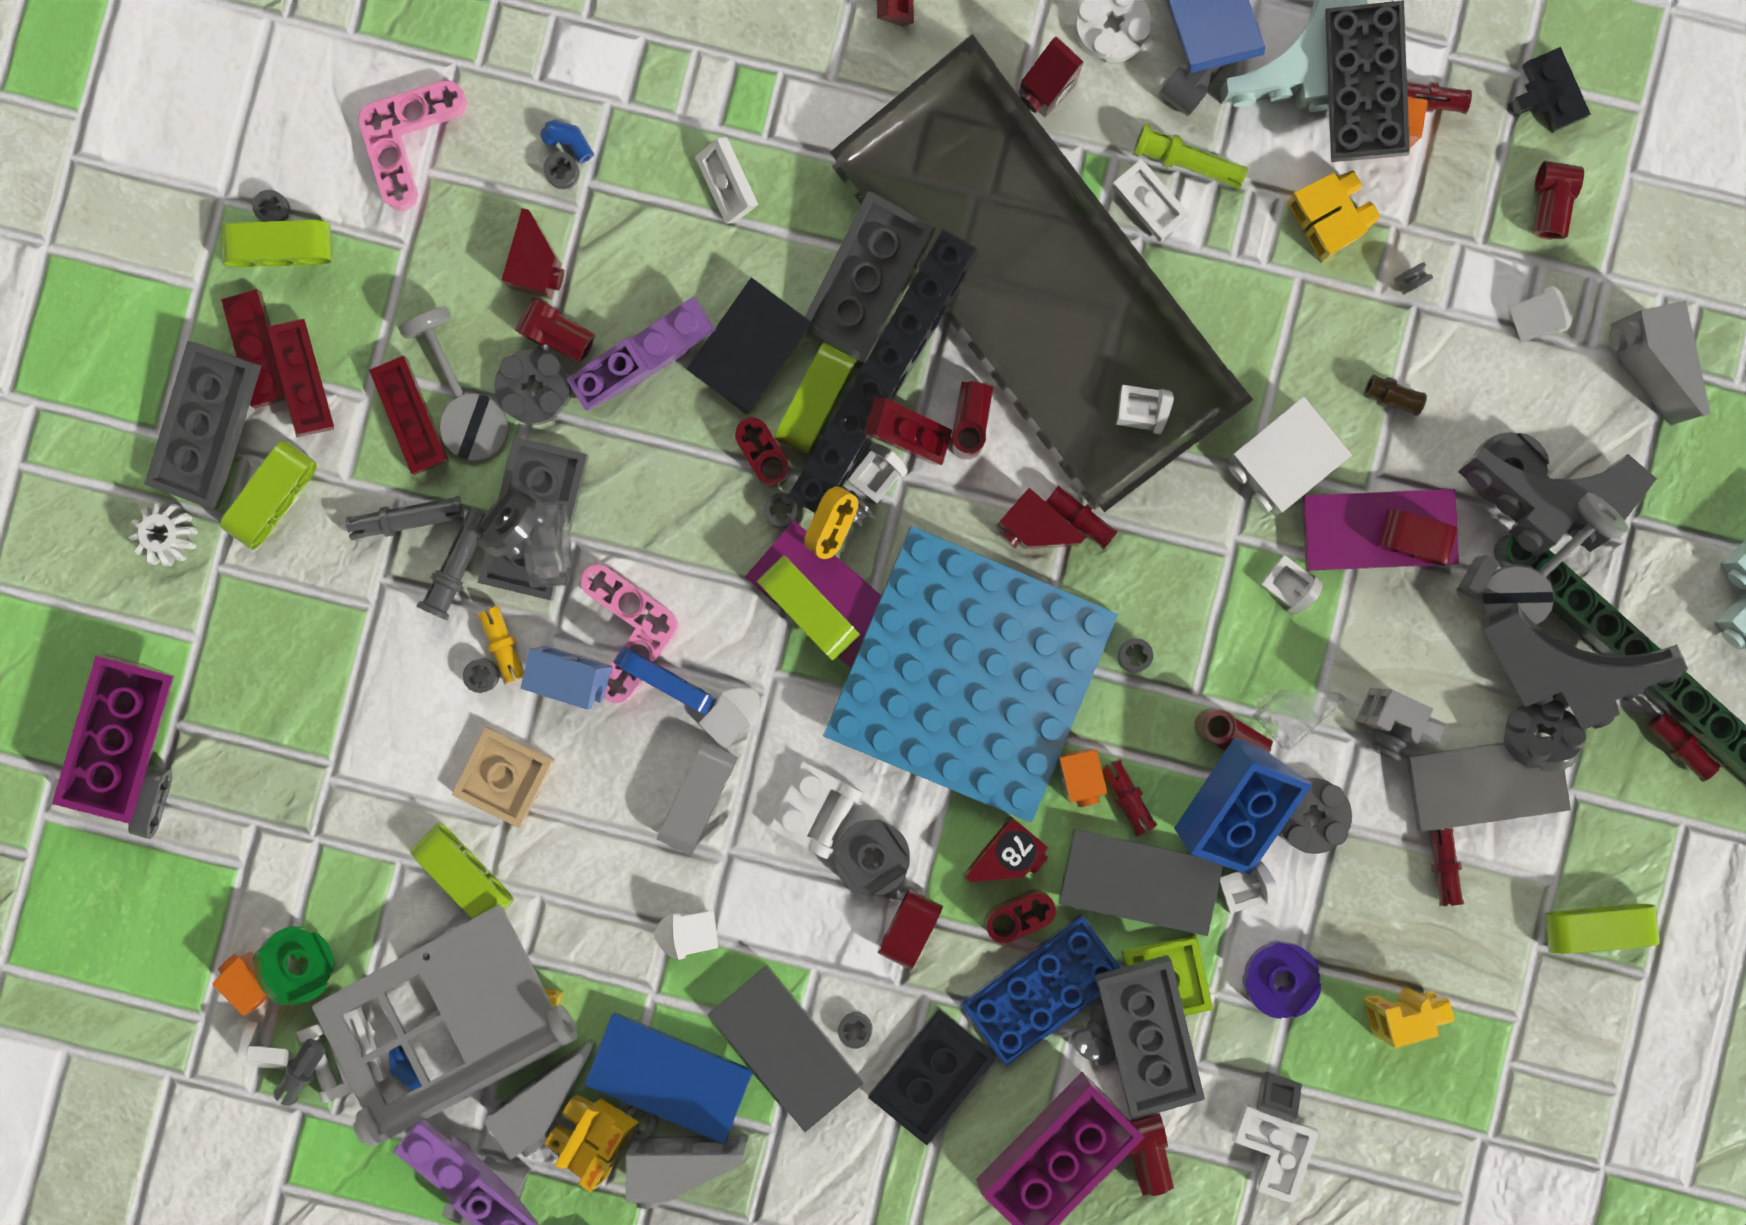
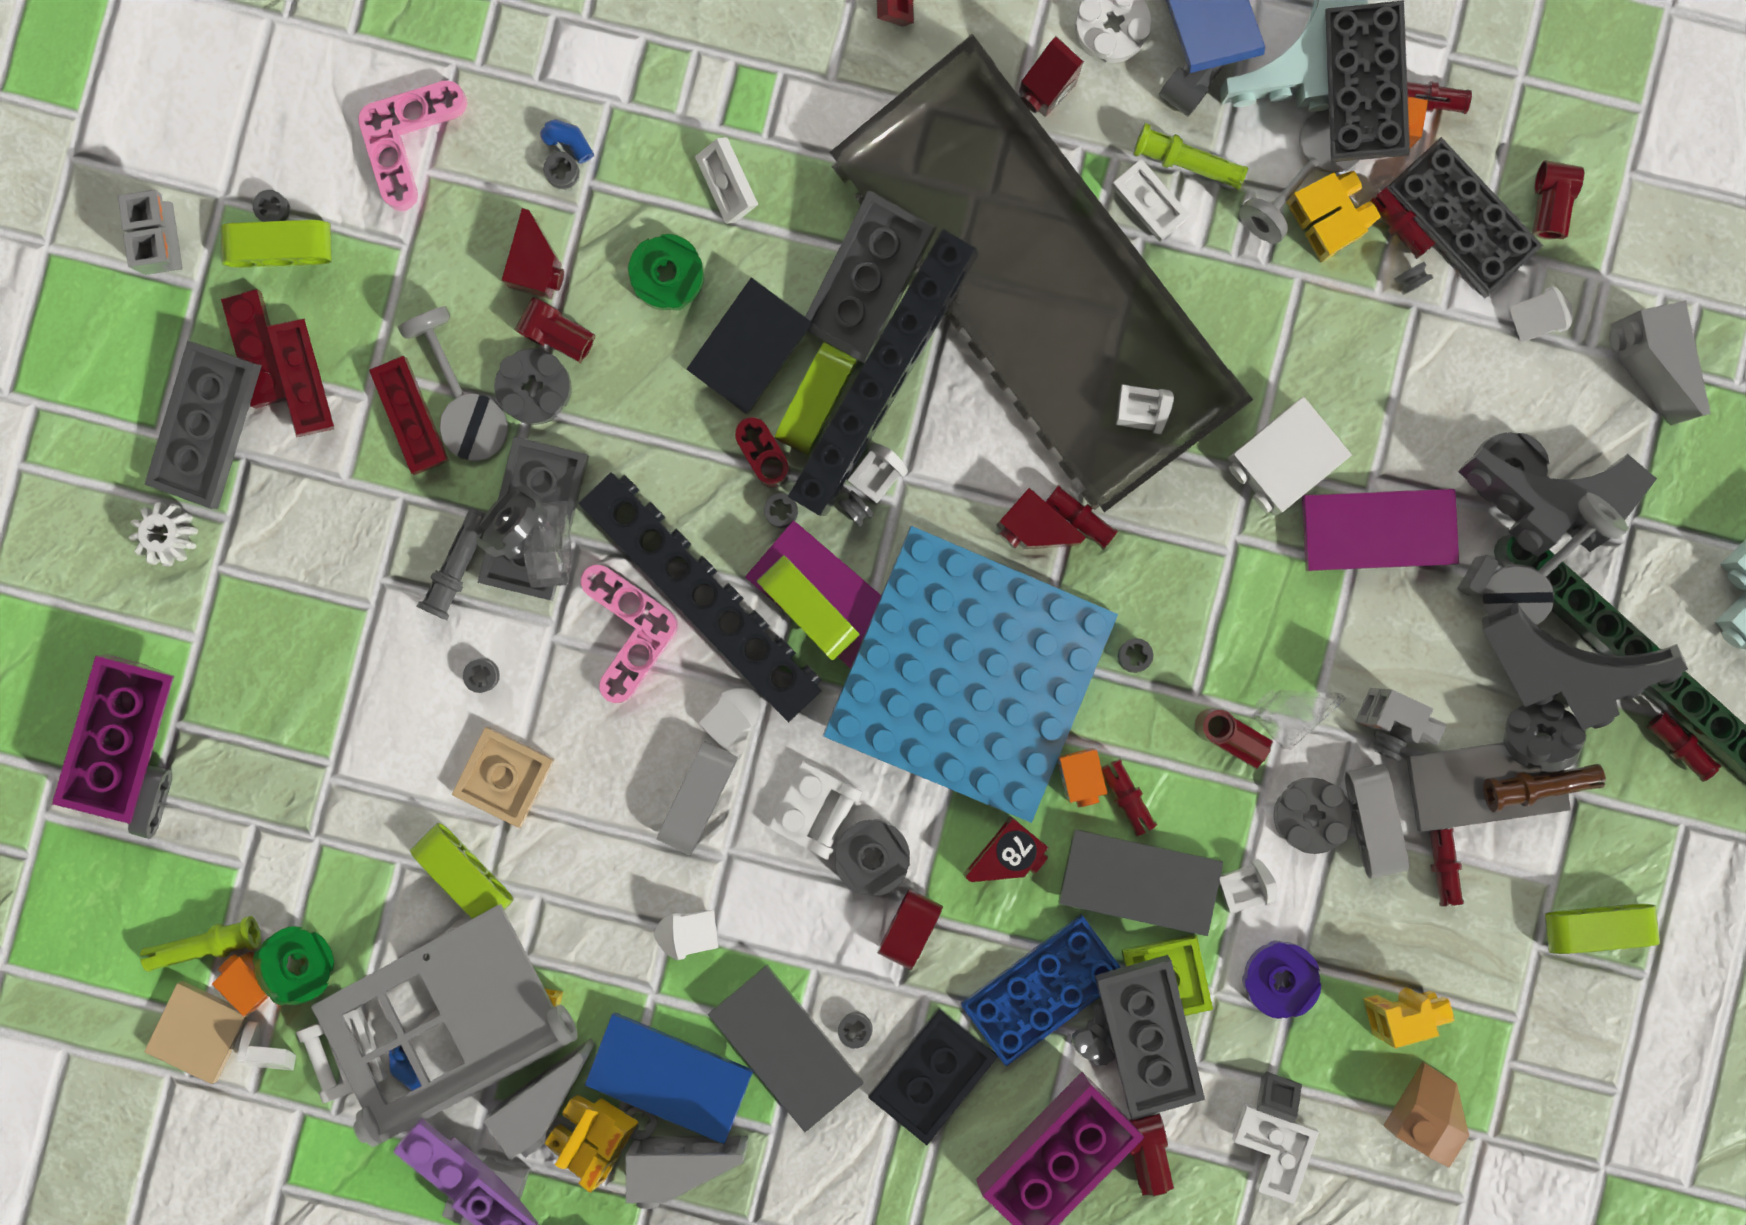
lime beam [220,440,317,550] -> none
dark grey axle [273,1038,326,1106] -> none
dark grey pin [346,495,464,541] -> none
yellow pin [477,606,524,685] -> none
medium blue hinge [520,646,613,710] -> none
medium lavender slope [567,297,716,411] -> none
blue beam [613,646,717,715] -> none
yellow beam [804,486,858,559] -> none
dark red plate [864,397,952,465] -> none
dark red piece [950,381,993,460] -> none
dark red beam [985,889,1056,944] -> none
blue slope [1174,738,1312,875] -> none
white tile [1259,555,1323,616] -> none
dark brown pin [1364,374,1427,416] -> none
dark red beam [1377,509,1458,566] -> none
black hinge [1509,47,1591,133] -> none
none -> light grey hips [118,190,183,275]
none -> lime pin [140,916,261,972]
none -> tan tile [144,981,250,1084]
none -> black brick [578,472,822,723]
none -> green plate [628,234,704,311]
none -> light grey piece [1239,109,1359,244]
none -> light grey beam [1345,764,1409,879]
none -> dark red pin [1370,187,1436,260]
none -> medium nougat slope [1383,1061,1469,1168]
none -> dark grey tile [1387,137,1543,298]
none -> reddish brown pin [1483,764,1606,812]

